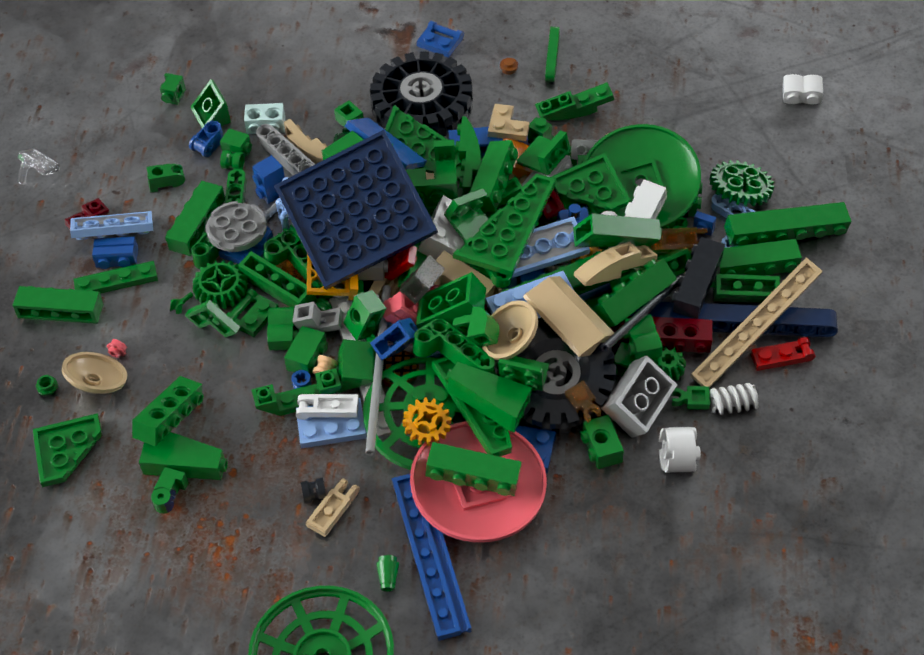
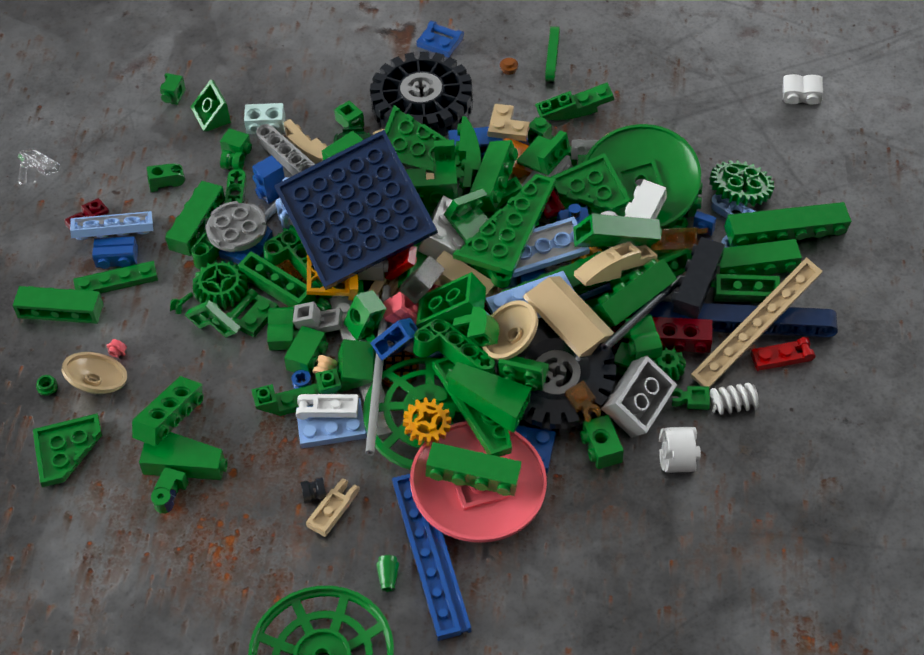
blue piece [189,121,224,158] -> none
blue tile [345,118,427,169] -> none

